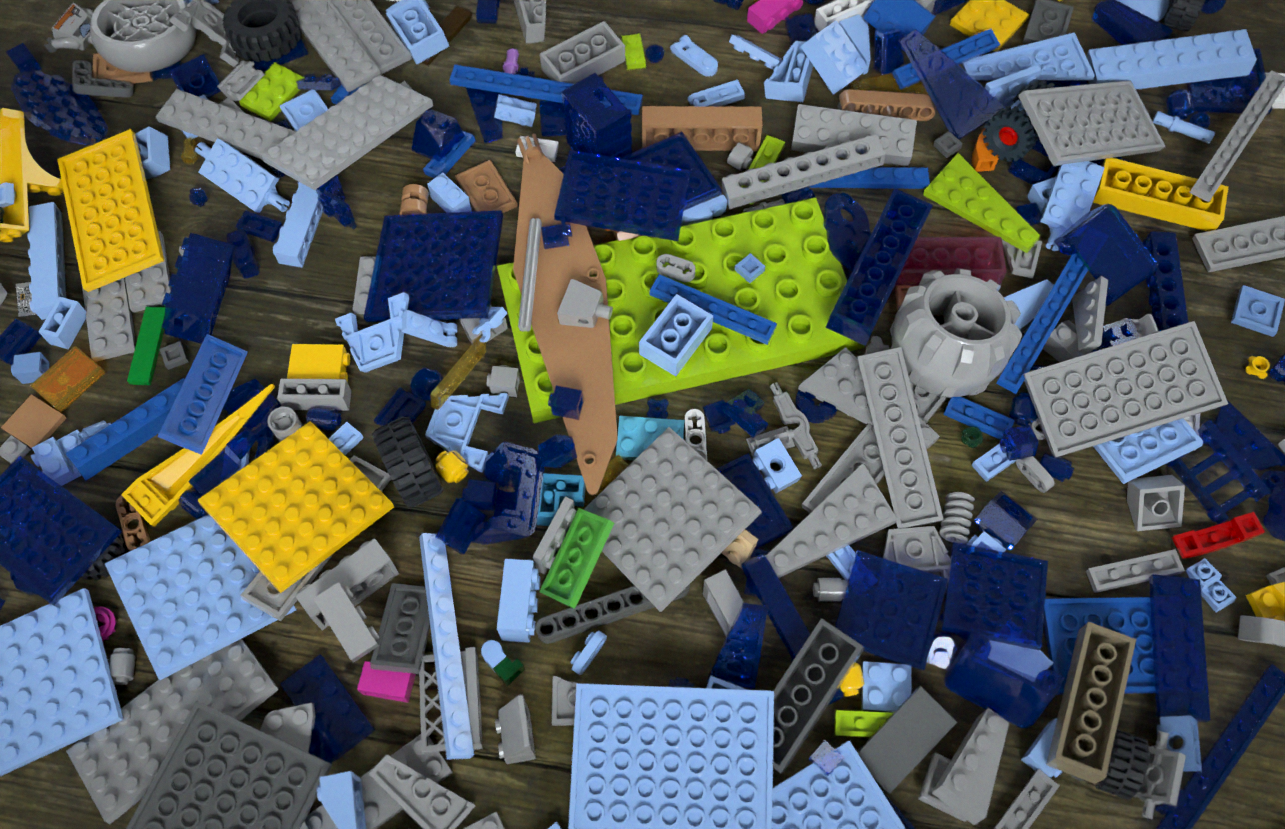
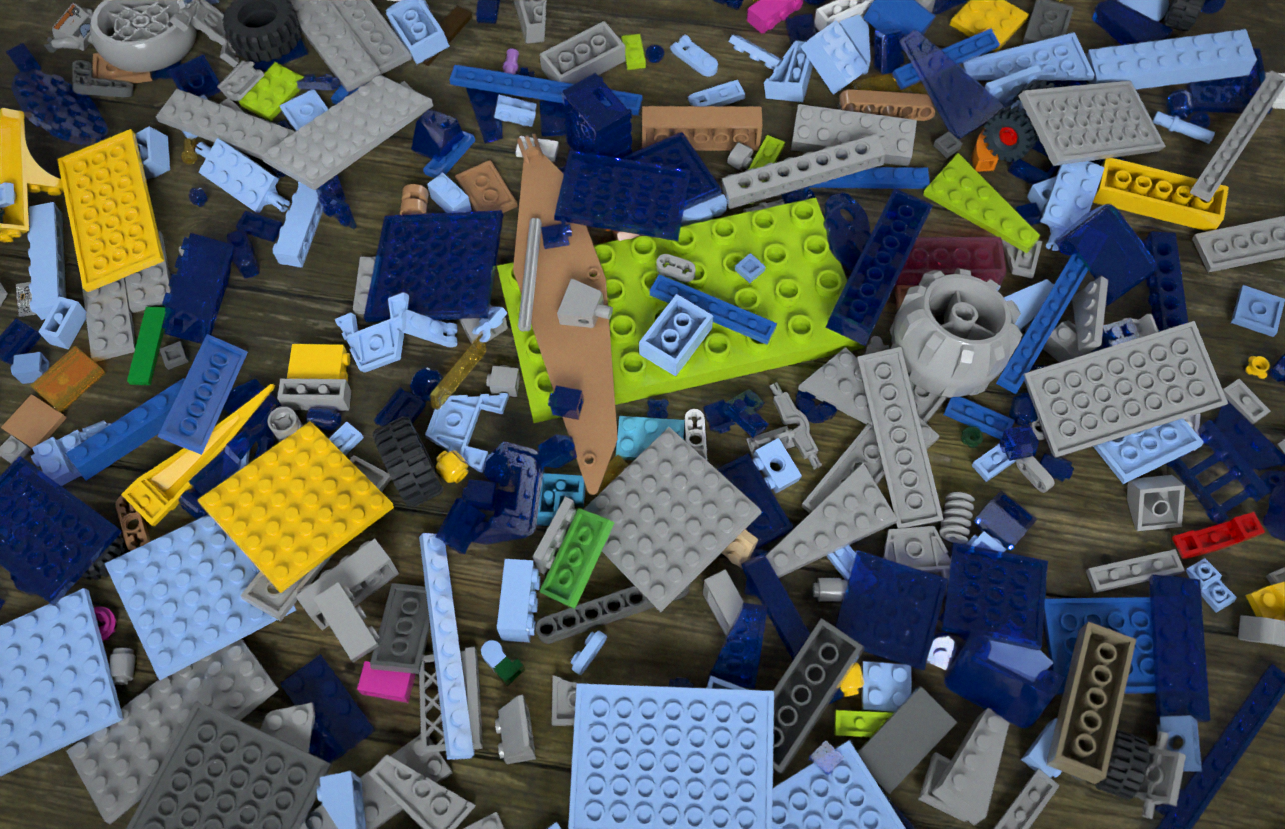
none -> light grey plate [1223,379,1270,425]

